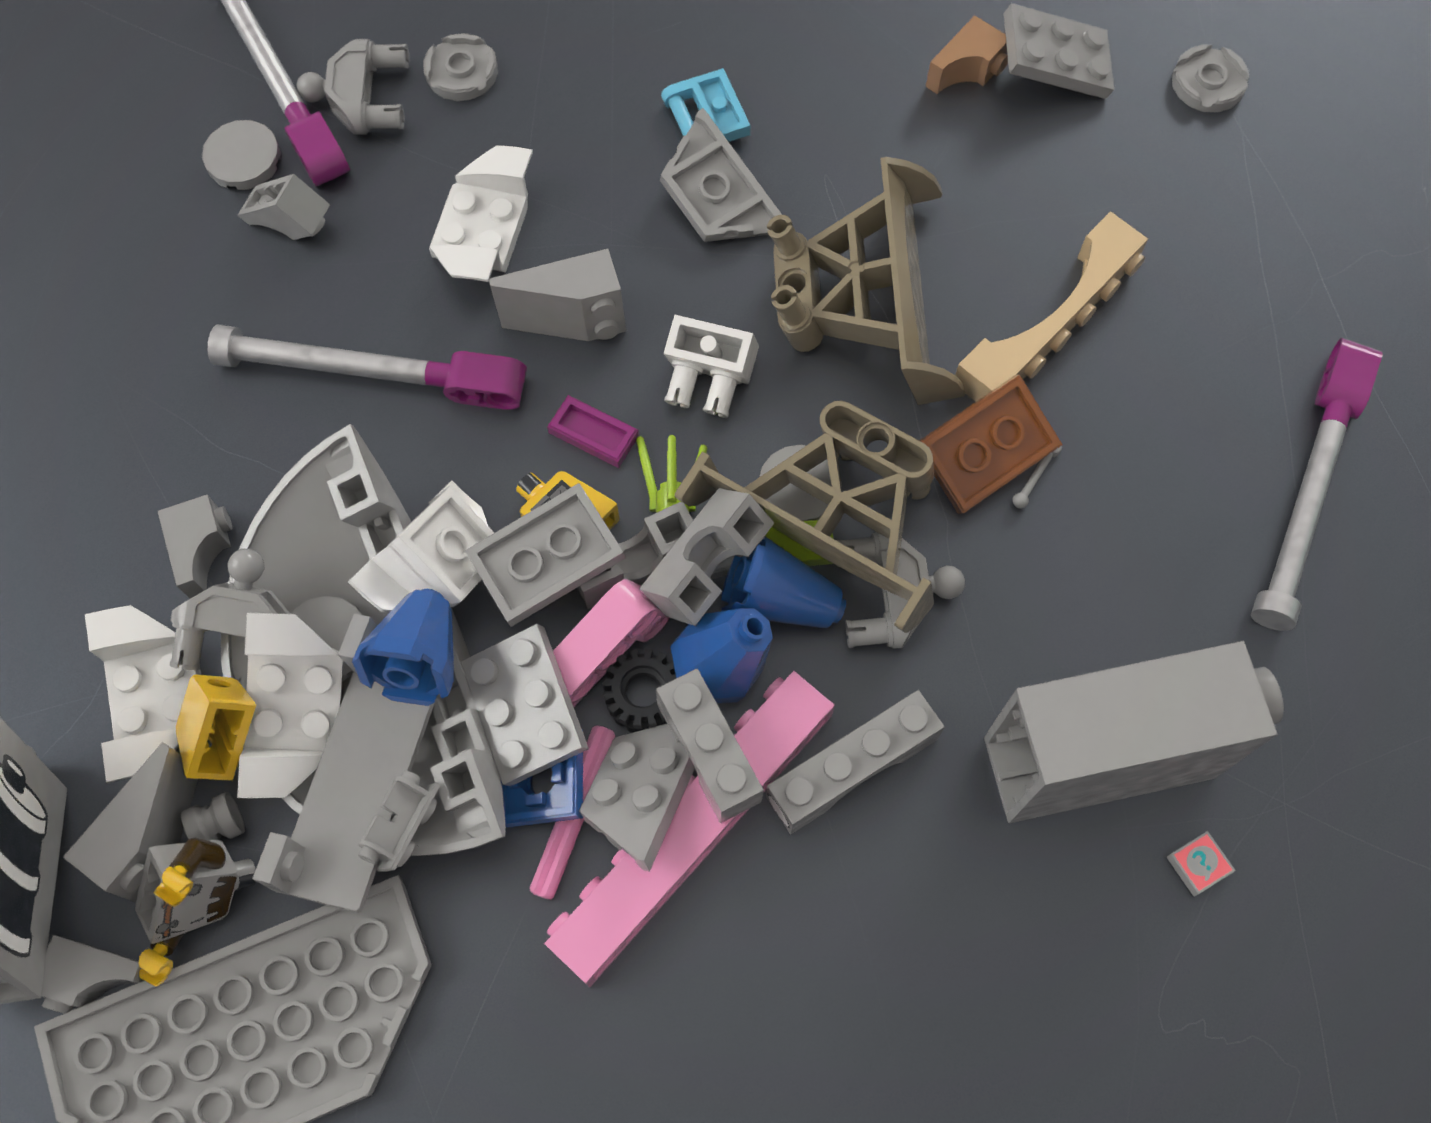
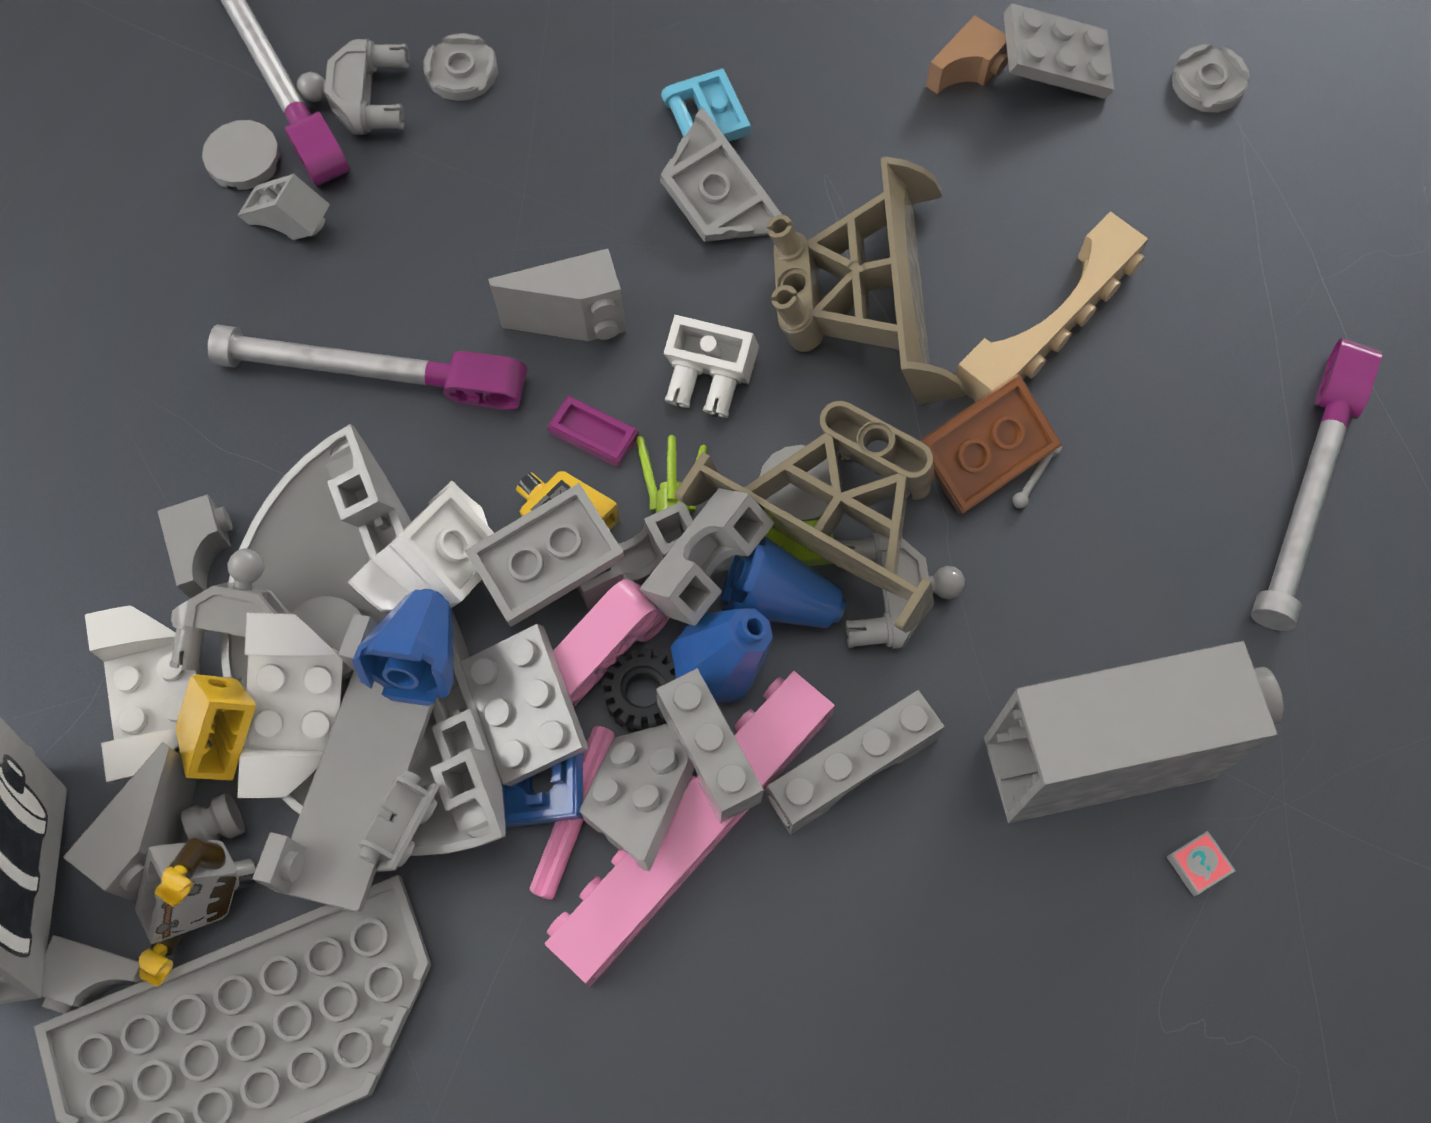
white piece [429,146,533,282] -> none

